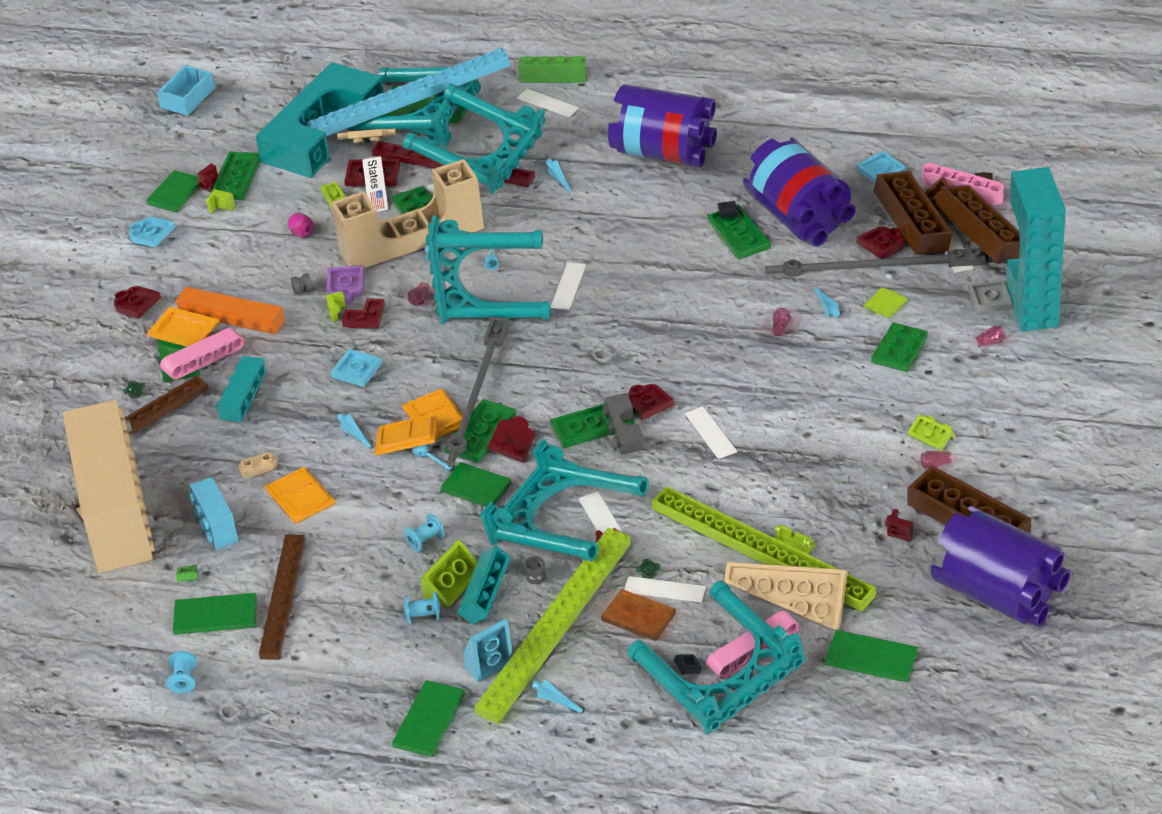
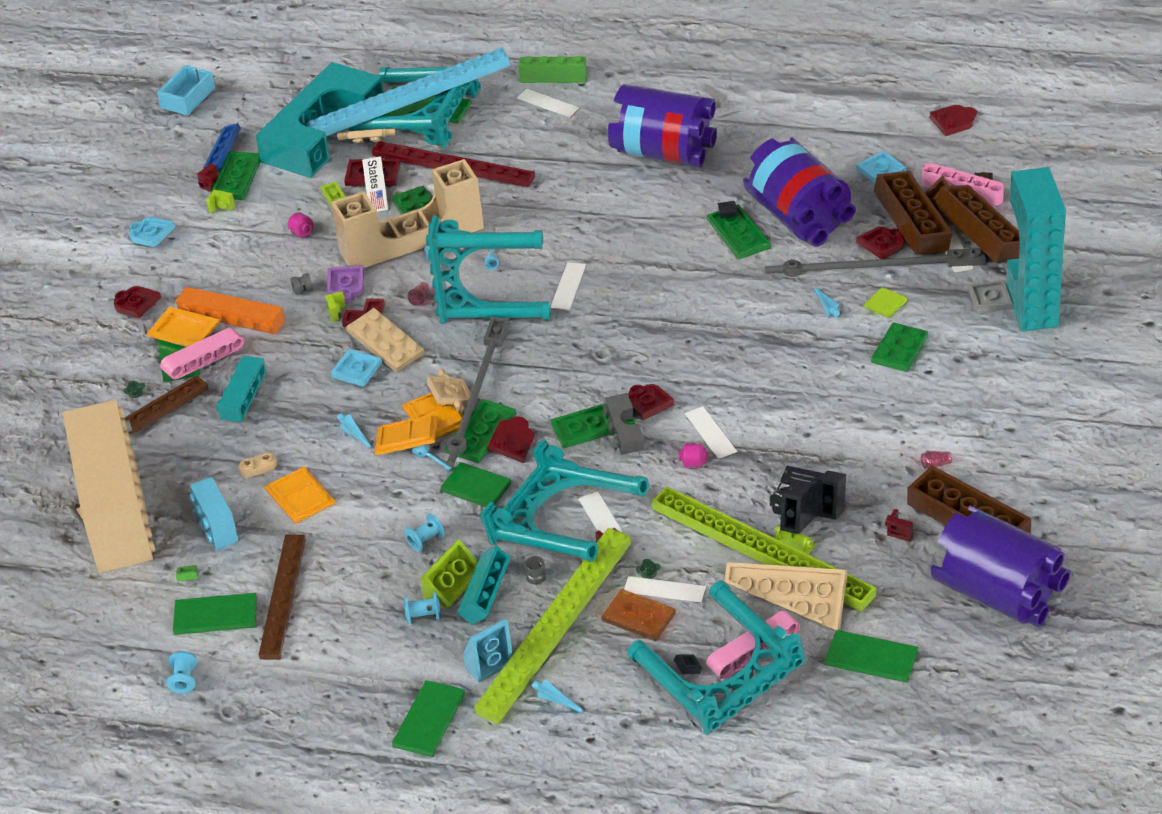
green tile [146,170,200,212] -> none
teal arch [402,83,546,195] -> none
medium azure piece [546,159,571,192] -> none
clear pink cone [772,308,791,336] -> none
lime bracket [907,414,956,452] -> none
clear pink cone [976,325,1006,347] -> none
none -> blue plate [203,123,241,171]
none -> tan plate [347,308,424,373]
none -> tan plate [427,369,471,412]
none -> dark pink head [679,443,707,468]
none -> black brick [769,465,847,534]
none -> dark red plate [929,105,977,136]

